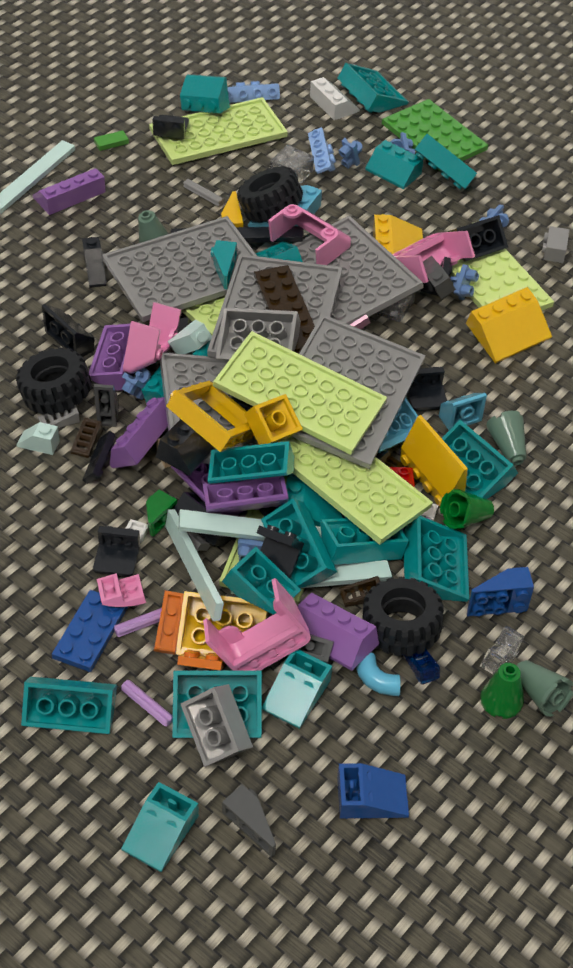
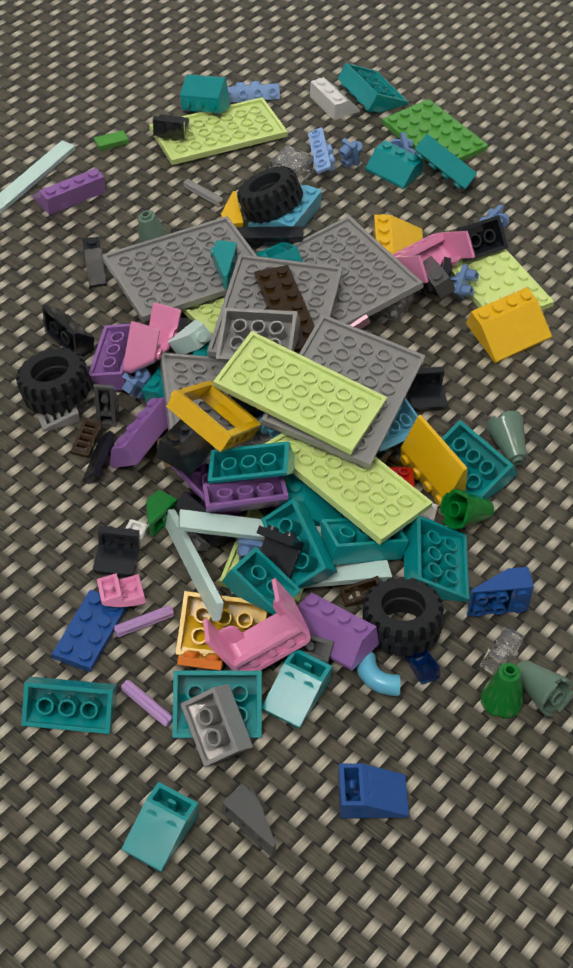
light aqua slope [17,422,60,455] -> none
orange tile [154,590,184,655] -> none
yellow slope [244,394,303,445] -> none
bright pink windscreen [268,204,351,265] -> none
medium azure slope [439,393,487,430] -> none
light grey brick [541,226,570,263] -> none

